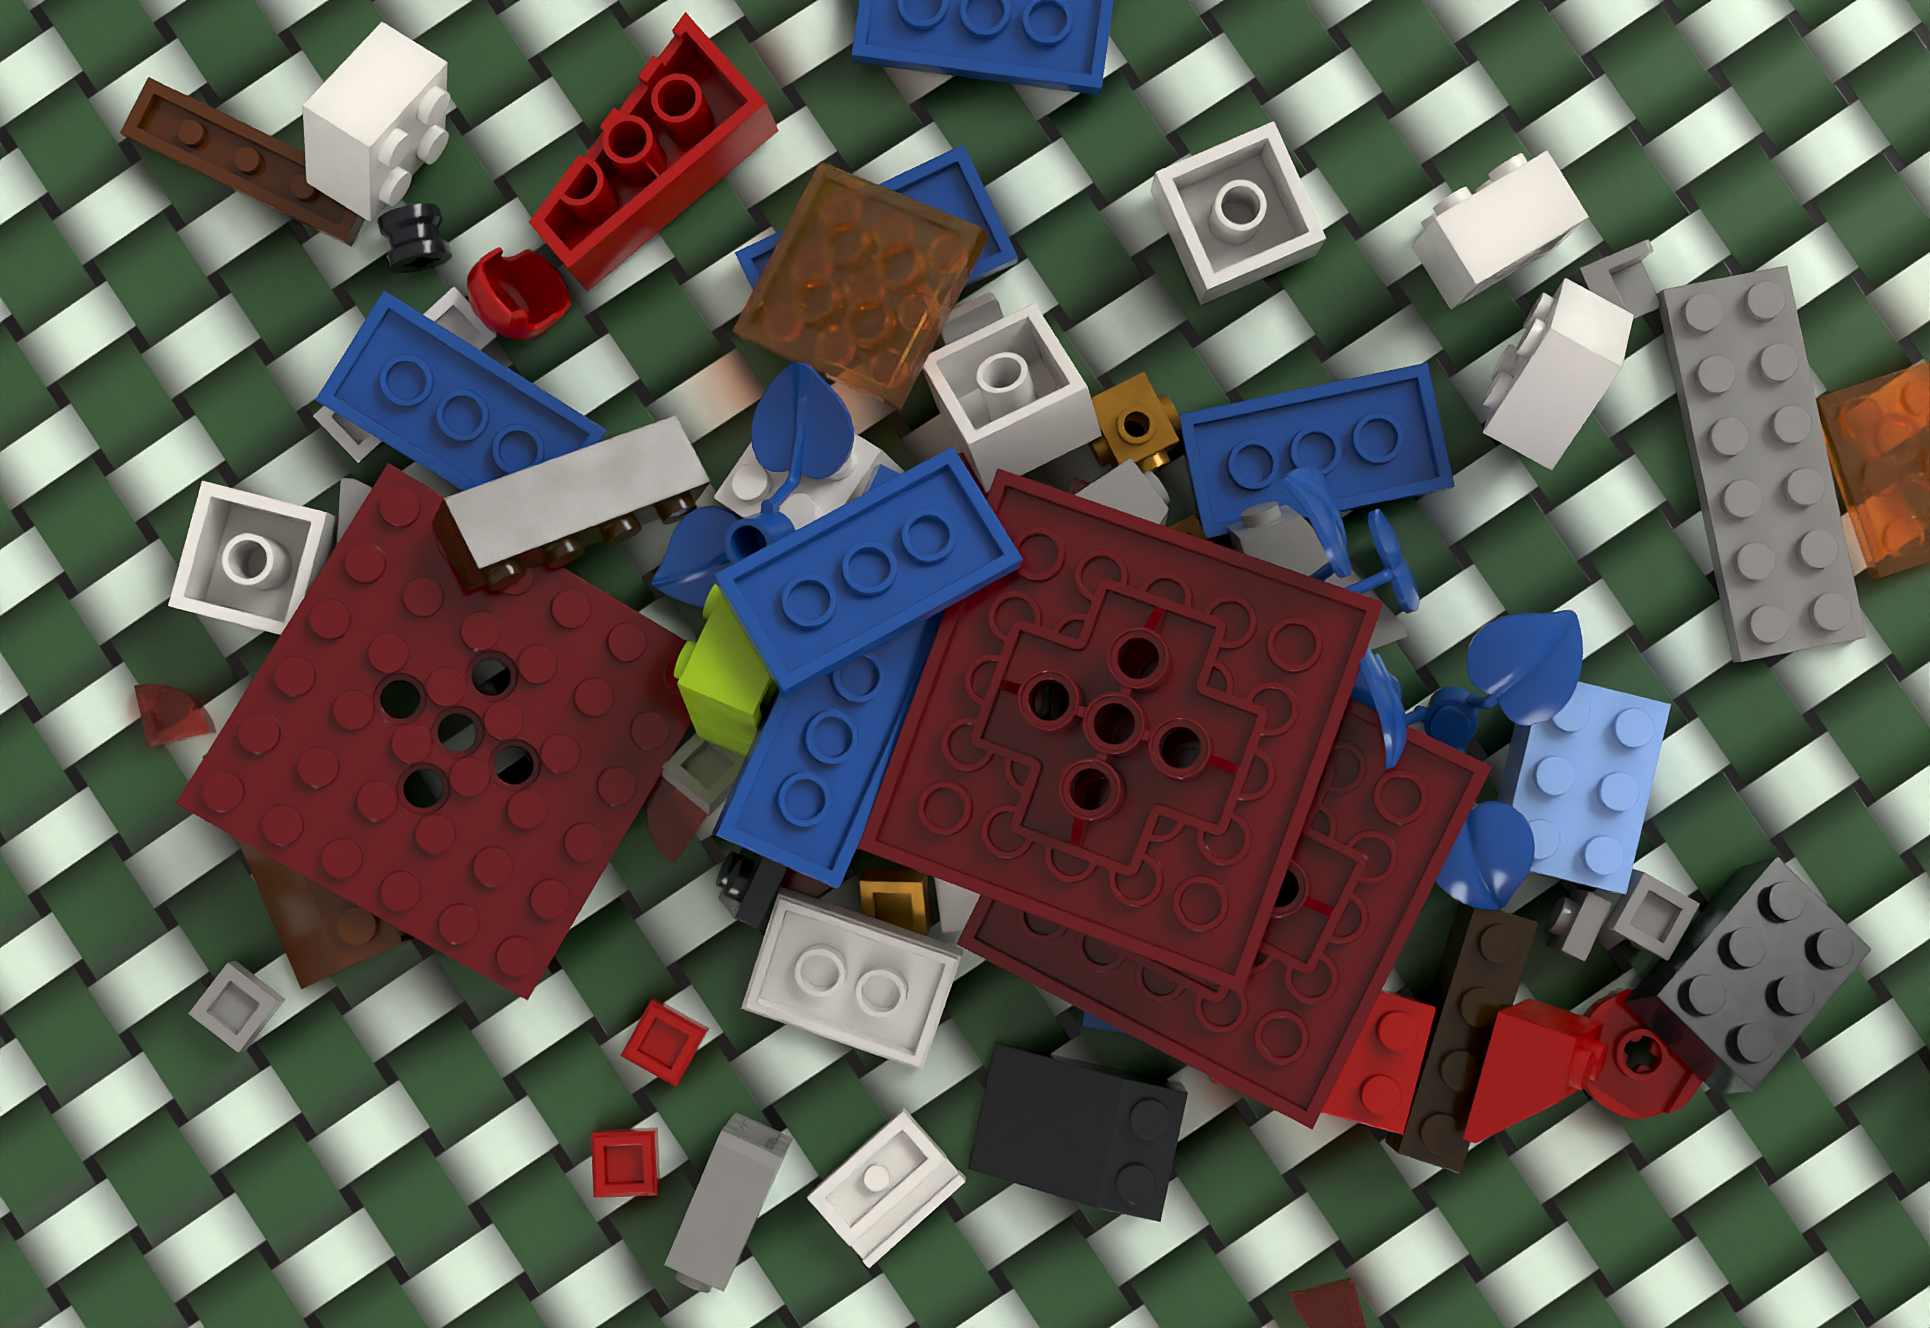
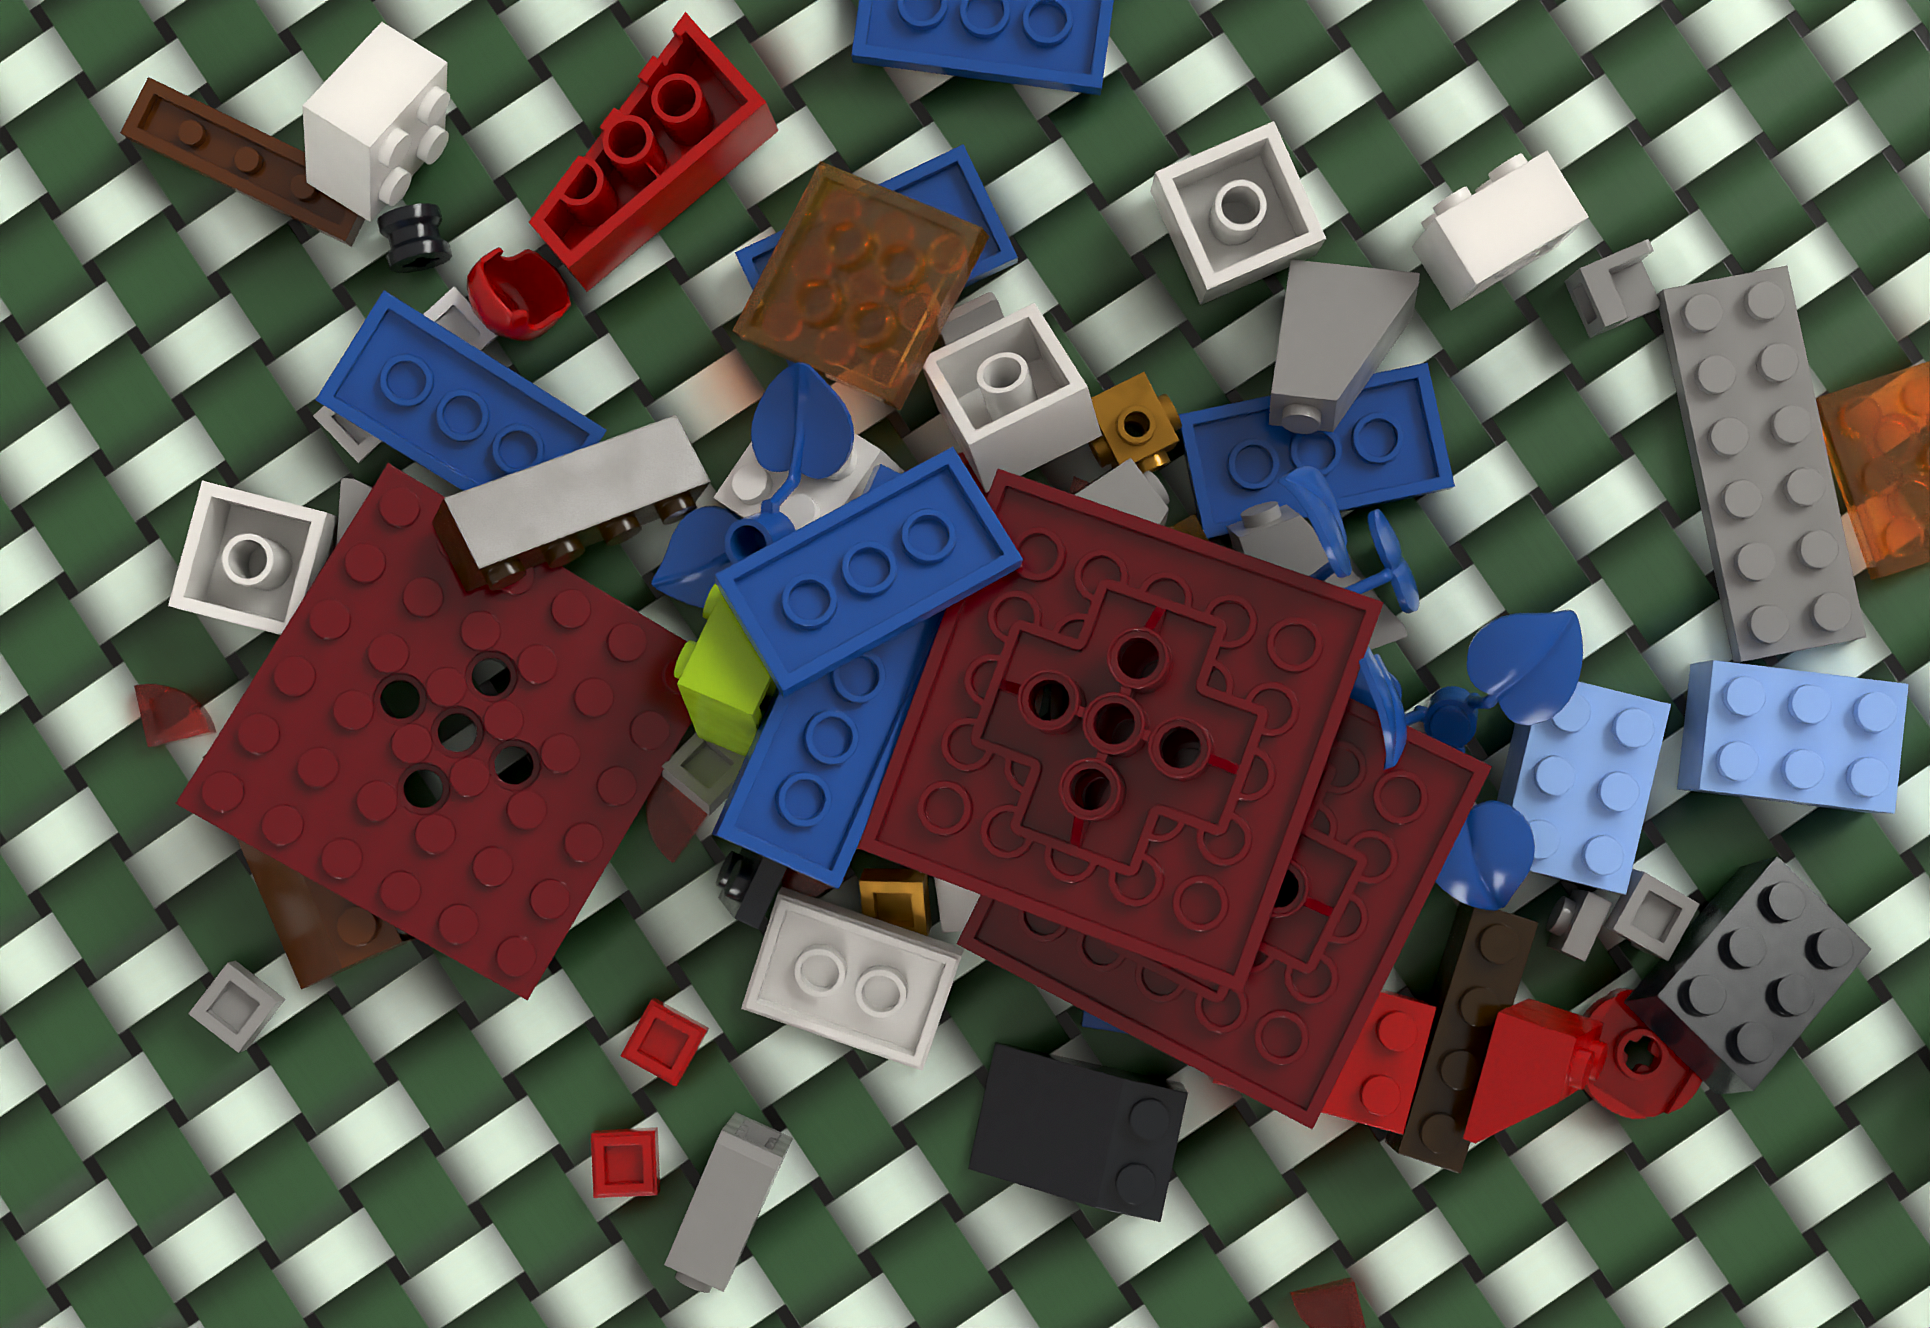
white plate [807,1108,966,1268] -> none
white brick [1482,278,1634,470] -> none
none -> light grey slope [1269,259,1420,434]
none -> light blue brick [1677,660,1909,814]

